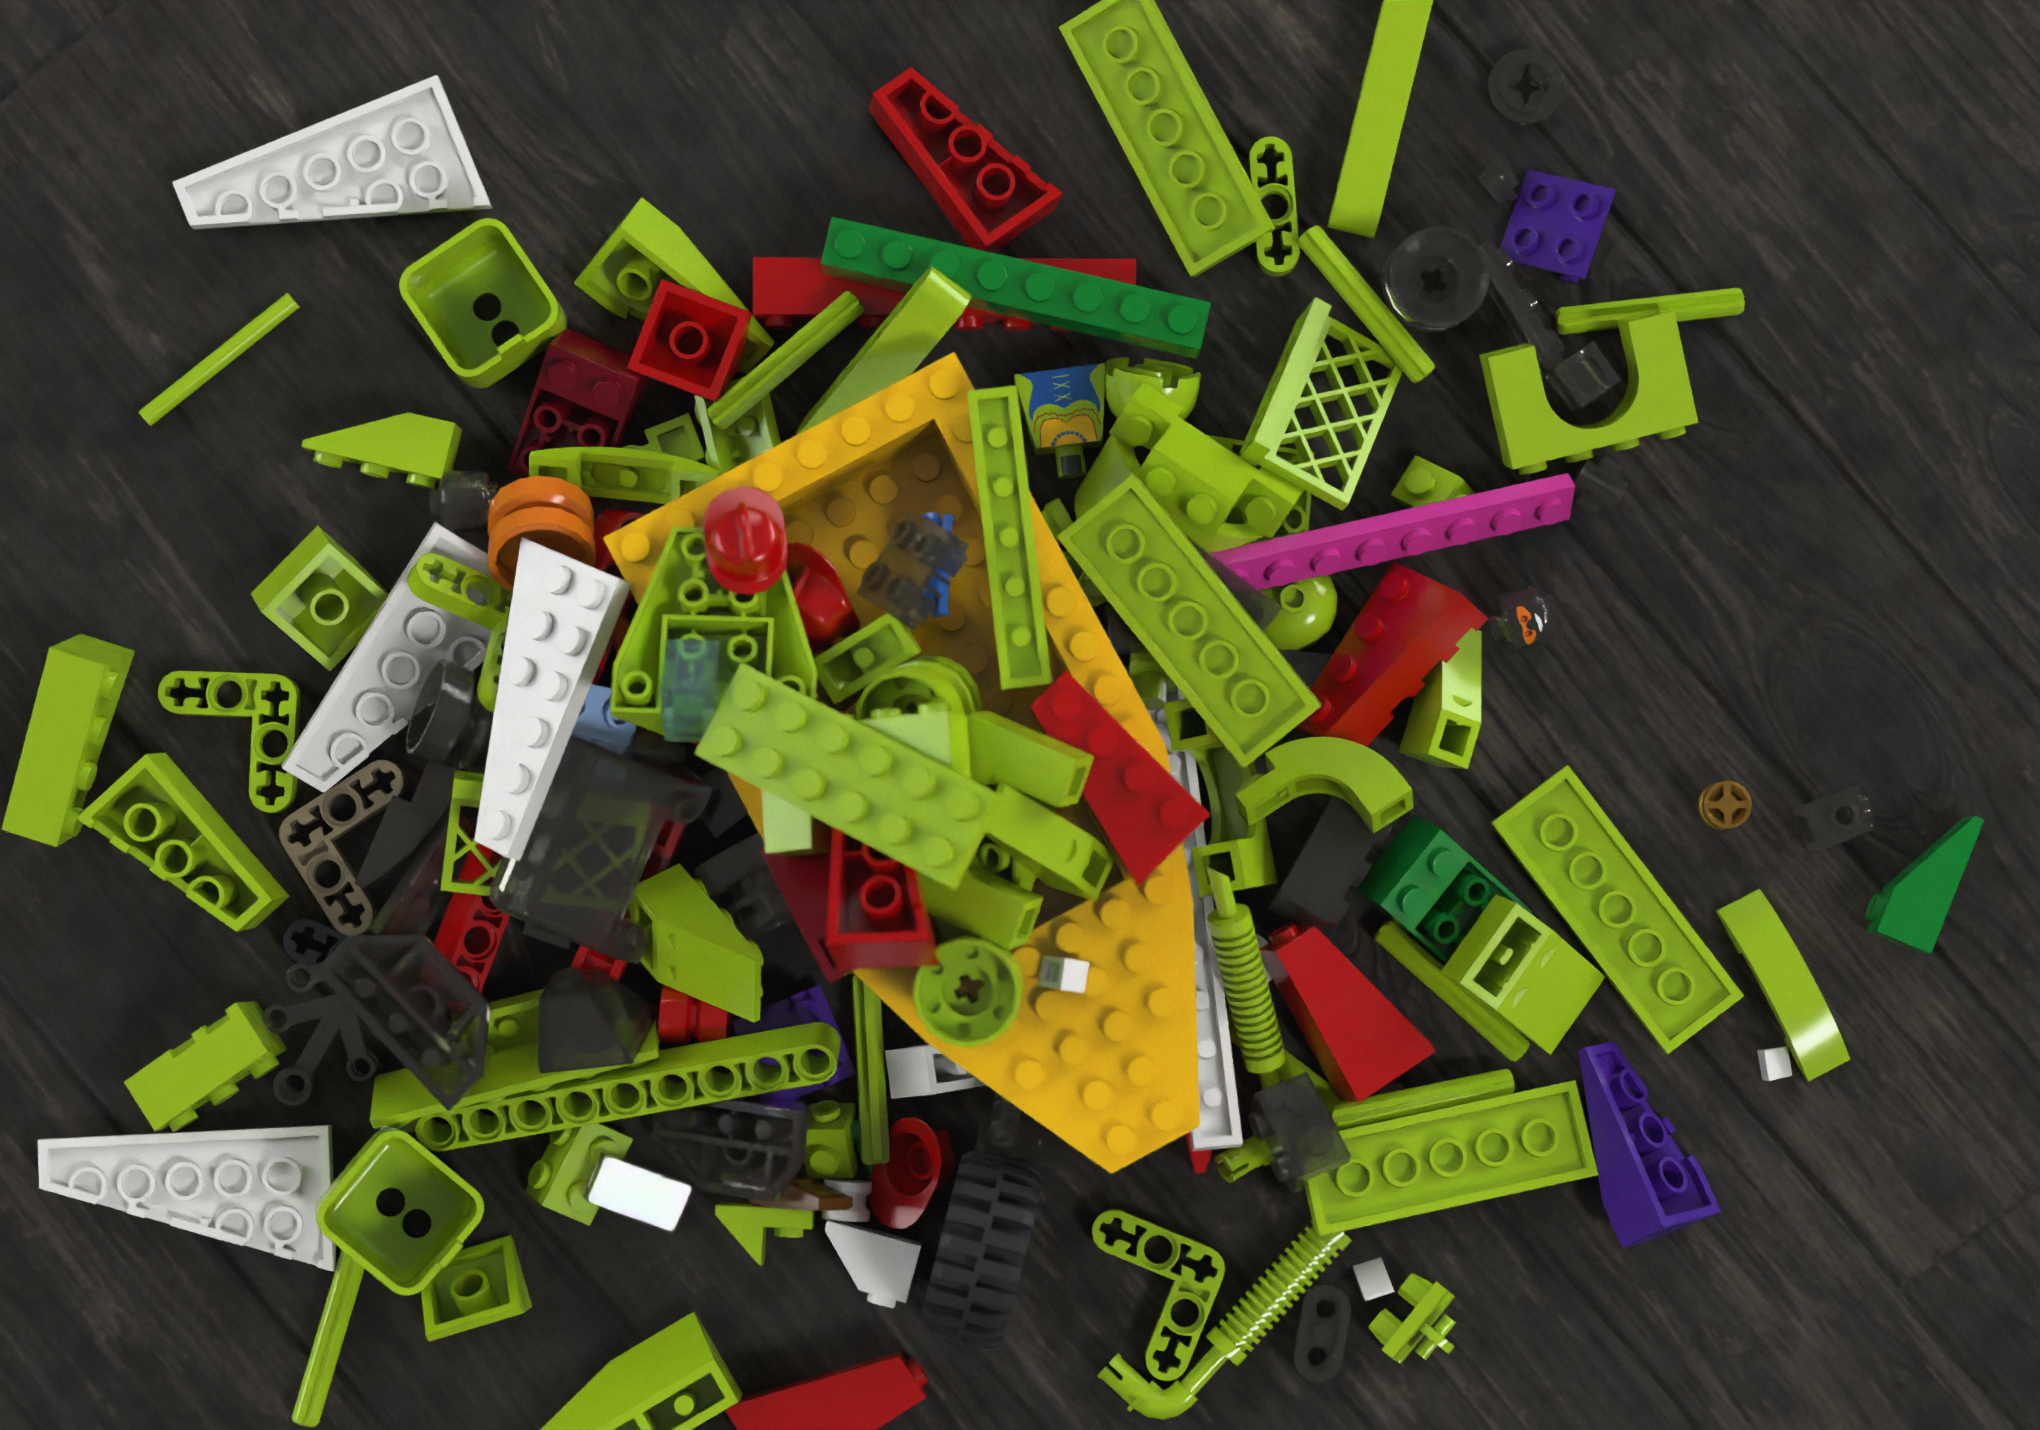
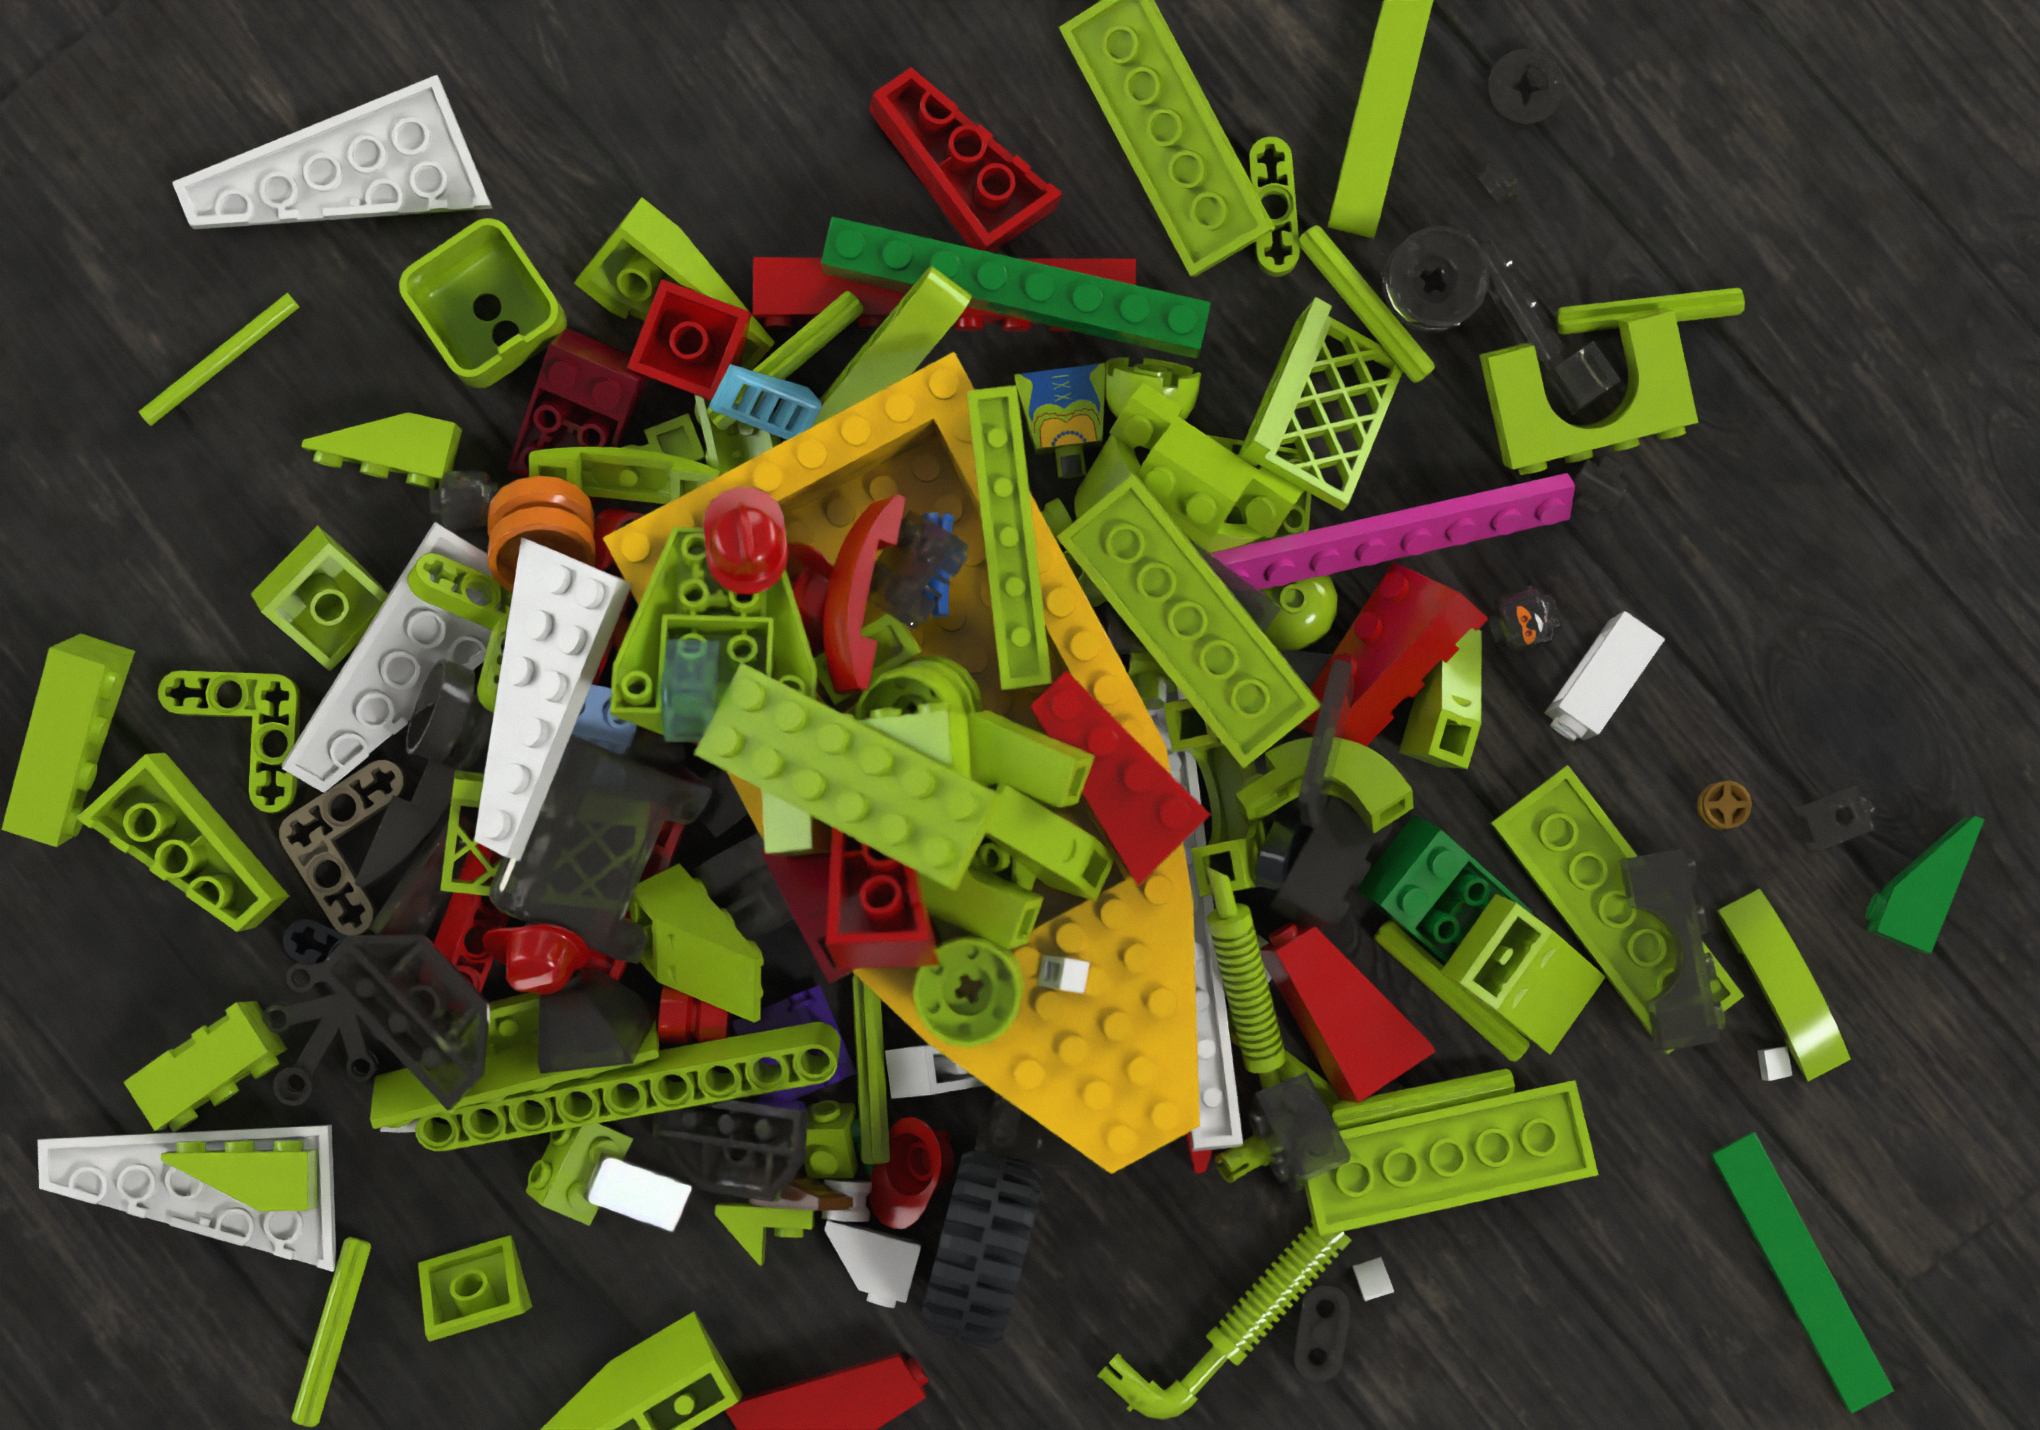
lime piece [315,1127,484,1296] -> none
lime beam [1091,1208,1225,1381] -> none
lime hips [1369,1273,1456,1364] -> none
lime bracket [1391,455,1475,508] -> none
dark purple hinge [1497,170,1616,284] -> none
dark purple wedge [1579,1041,1721,1248] -> none
none -> lime slope [161,1140,318,1211]
none -> red piece [483,924,589,994]
none -> medium azure slope [709,364,822,440]
none -> red slope [824,494,906,696]
none -> black beam [1255,806,1306,891]
none -> clear smoke tile [1298,659,1354,829]
none -> white window [1545,611,1665,741]
none -> clear smoke arch [1619,848,1725,1051]
none -> green tile [1710,1132,1894,1414]

